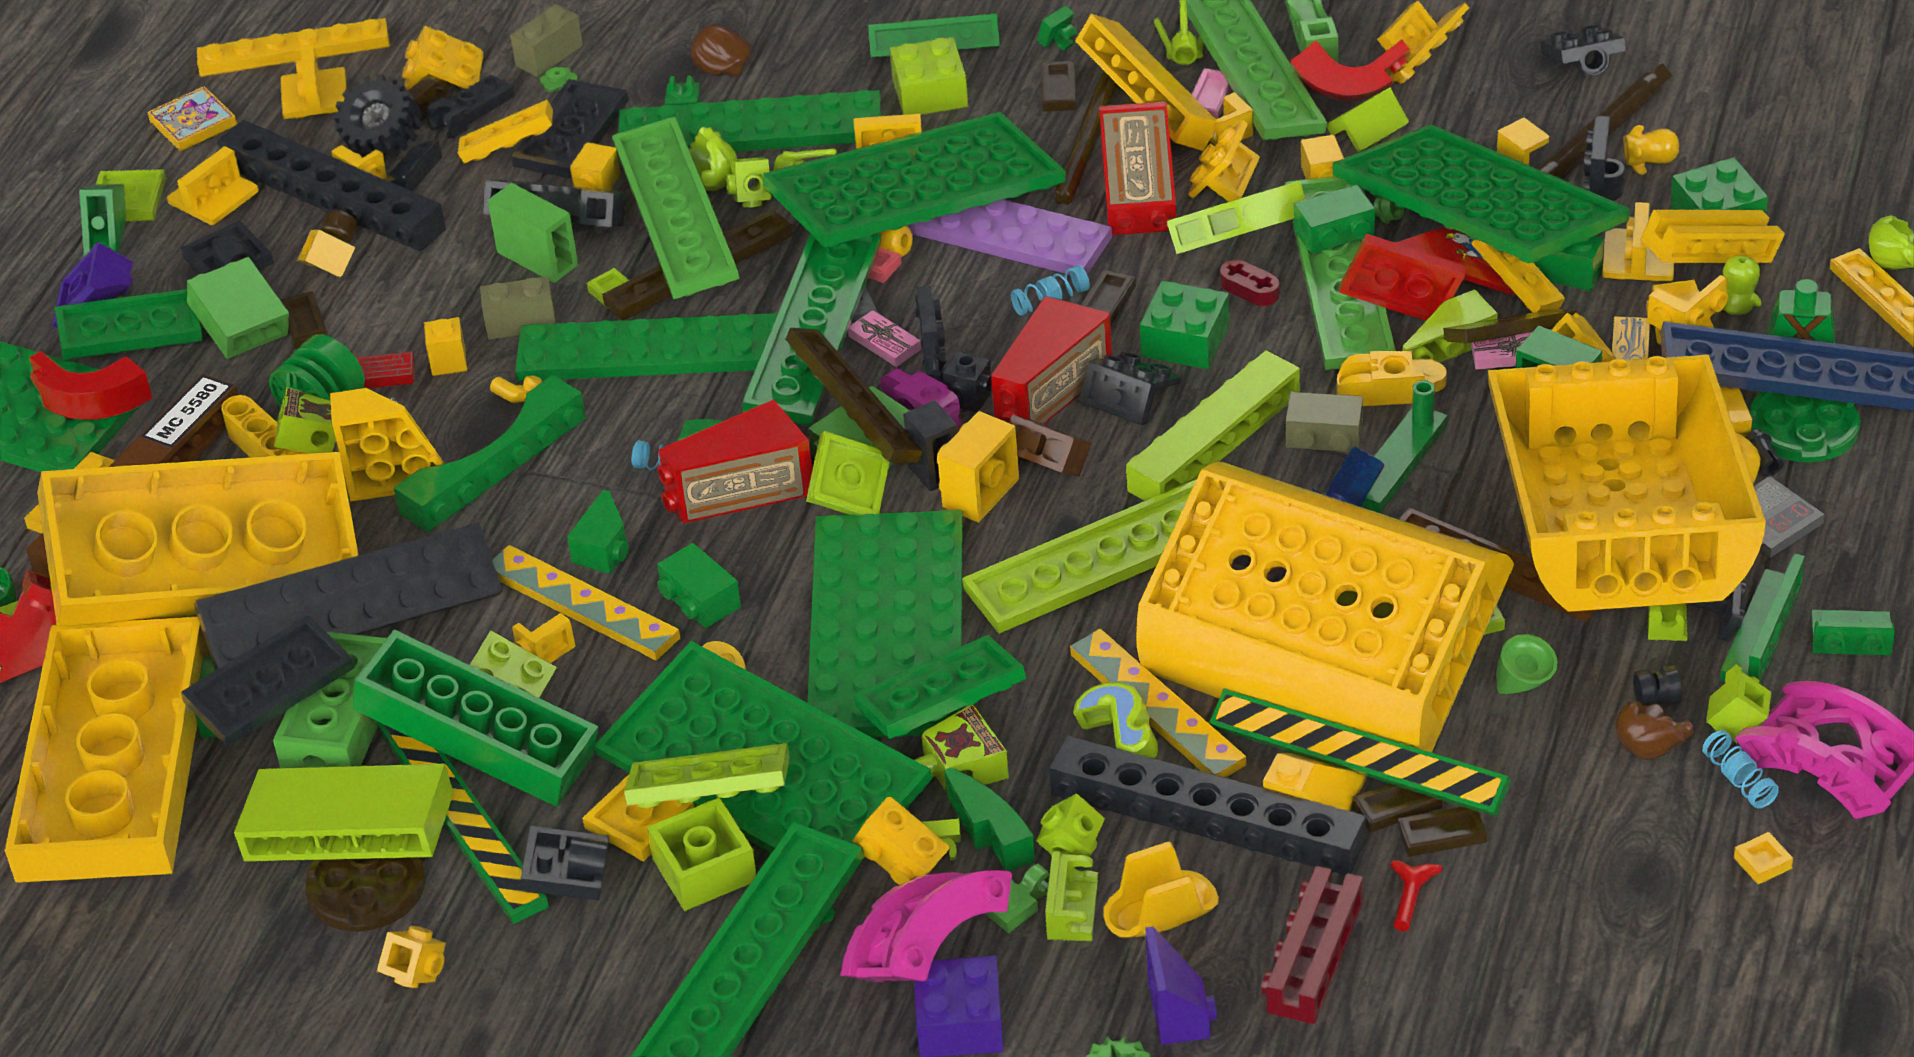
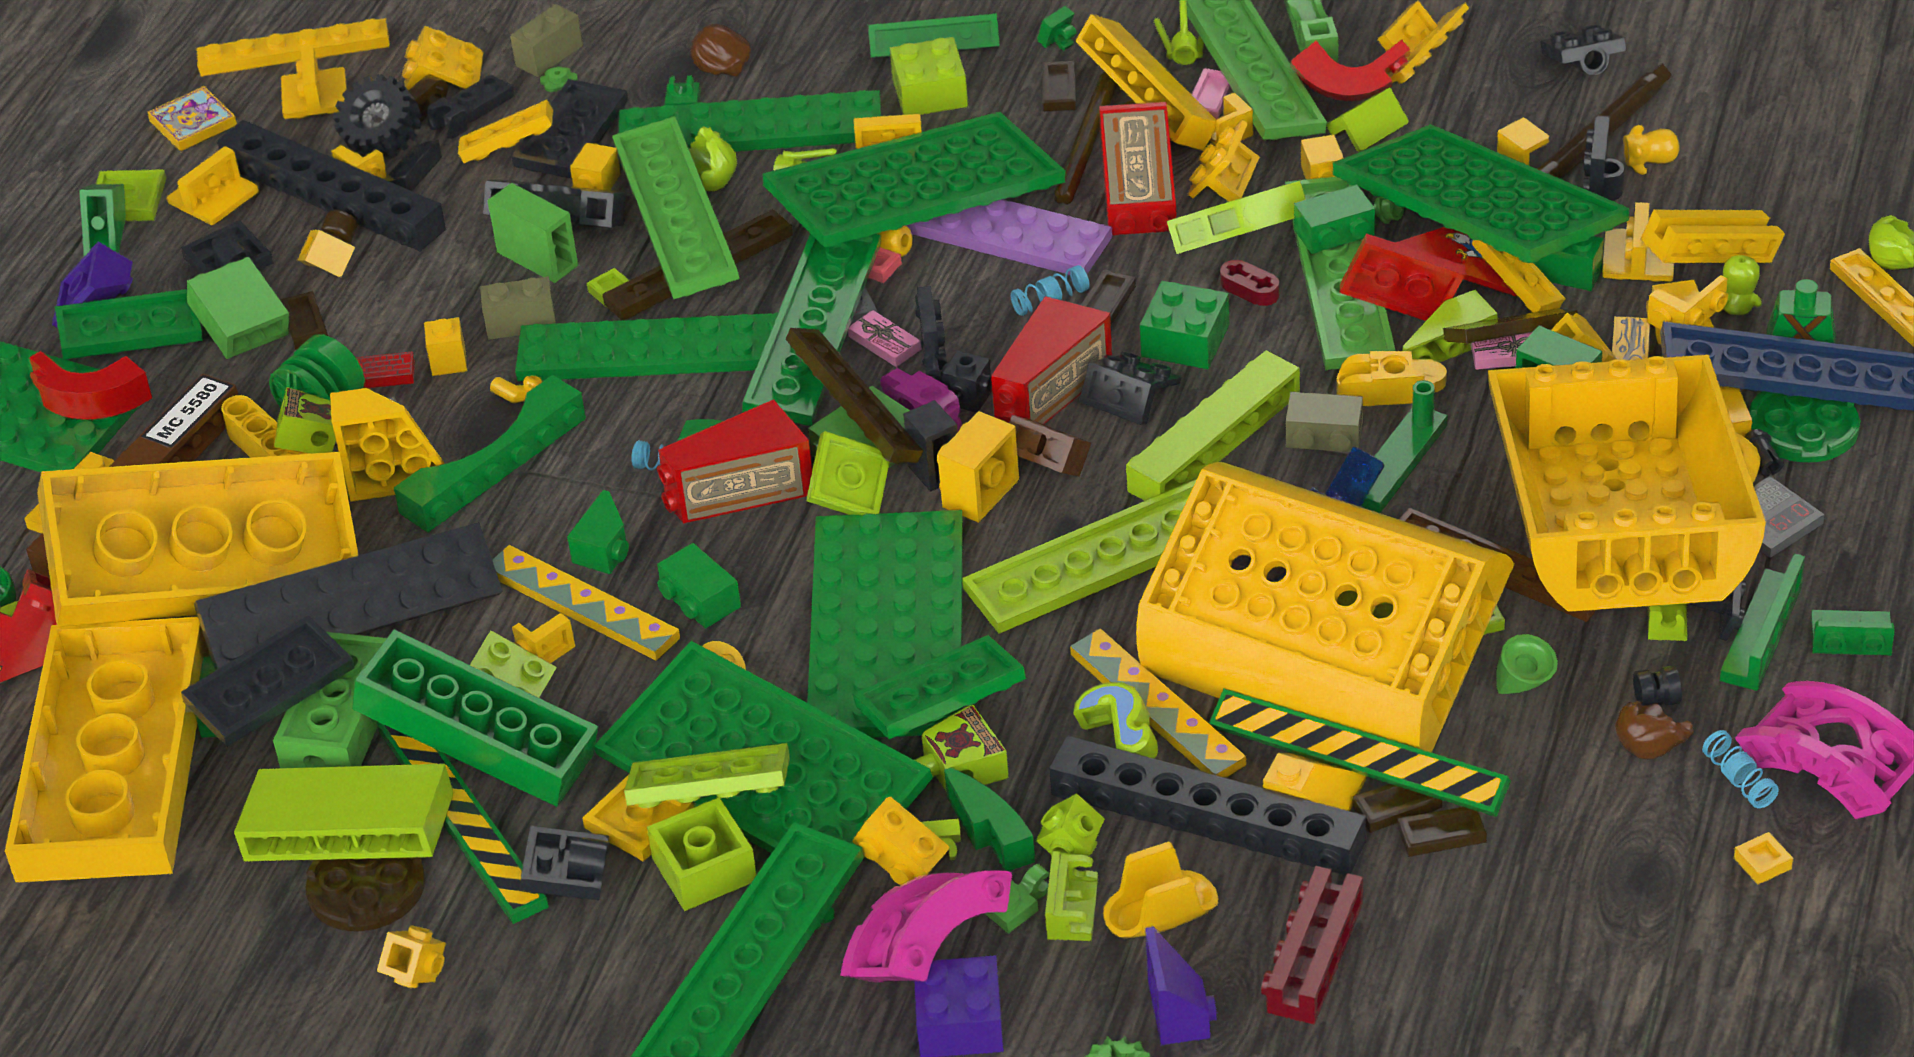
lime brick [726,157,771,207] -> none
red piece [1390,860,1443,931] -> none
green brick [1670,157,1768,214] -> none
lime brick [1706,664,1771,743] -> none

